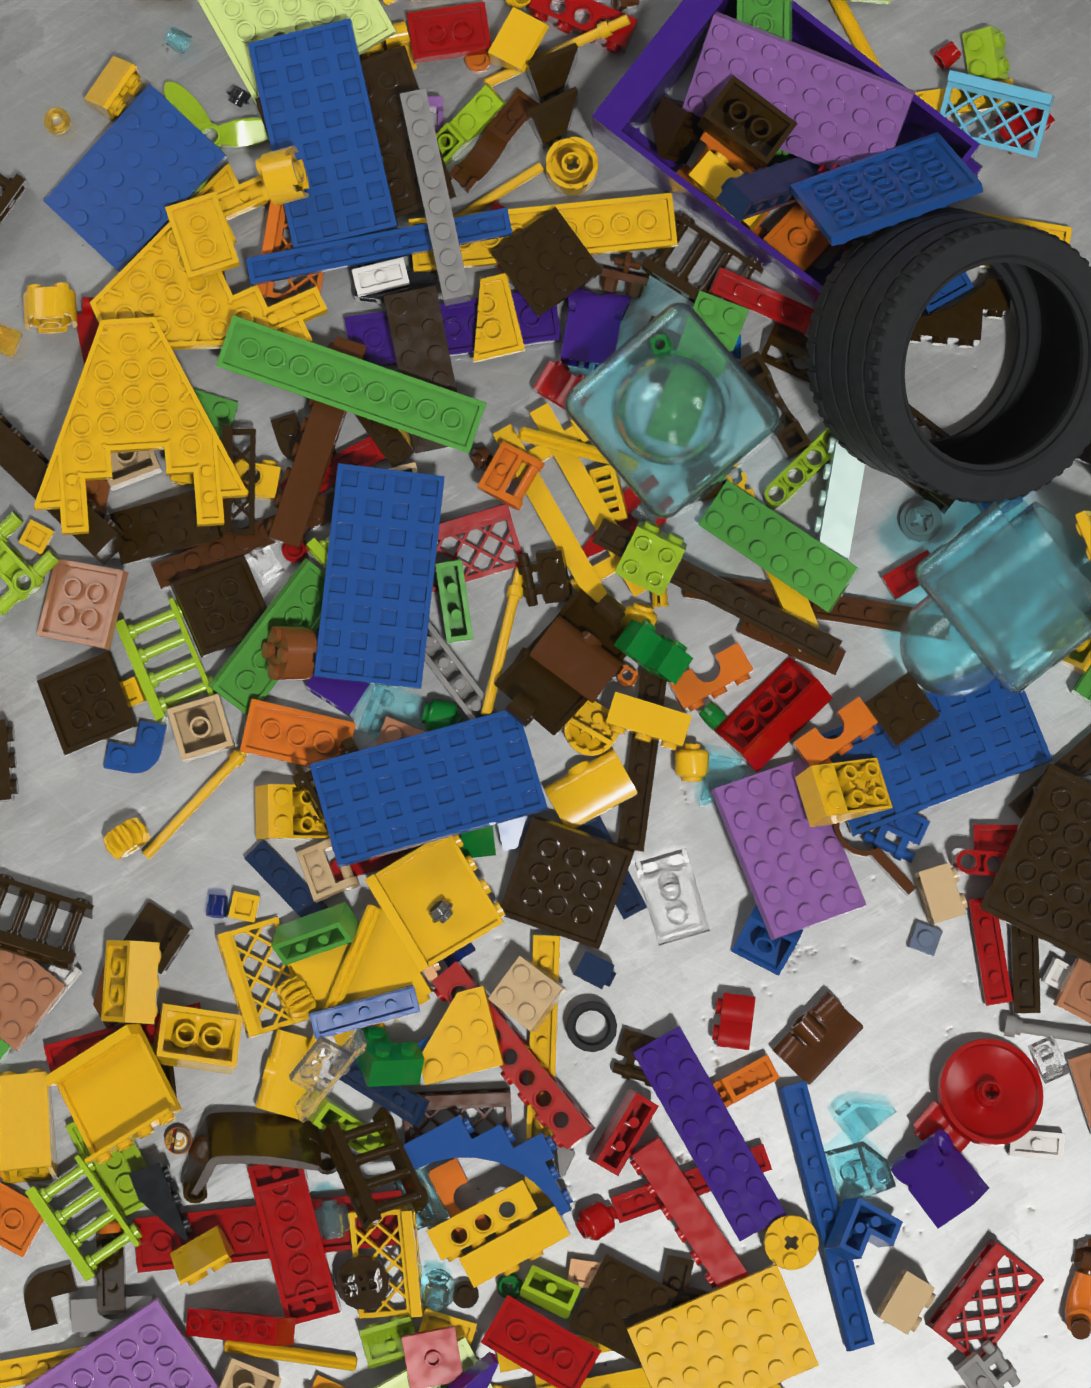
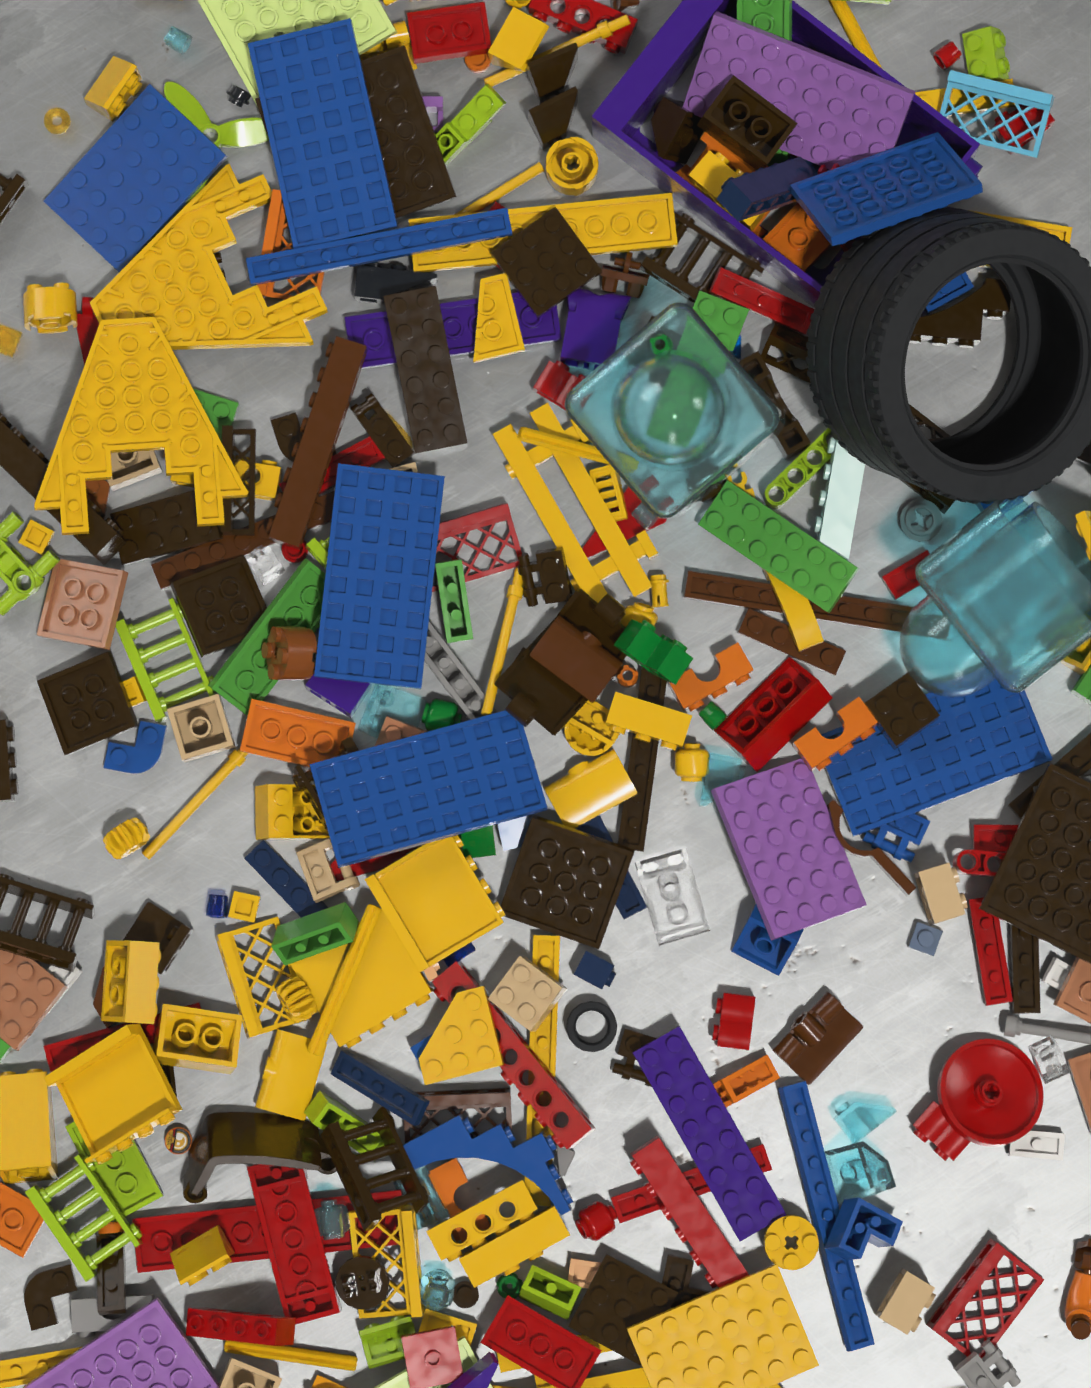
black slope [129,1162,193,1240] -> none
yellow plate [165,191,240,282] -> none
bright green plate [216,315,487,454] -> none
yellow brick [255,145,309,206] -> none
clear bracket [289,1028,367,1123] -> none
tile [309,985,421,1040] -> none
white plate [352,257,410,297] -> none
green brick [354,1026,424,1087] -> none
light grey brick [400,88,471,306] -> none
dark grey plate [428,899,453,923] -> none
reddish brown piece [449,89,539,193] -> none
reddish brown plate [470,446,493,471] -> none
orange plate [477,441,545,511] -> none
red brick [588,1089,659,1176] -> none
dark brown plate [592,518,843,665] -> none
lime bracket [616,520,687,595] -> none
yellow slope [795,758,892,827] -> none
dark purple piece [891,1129,989,1229] -> none

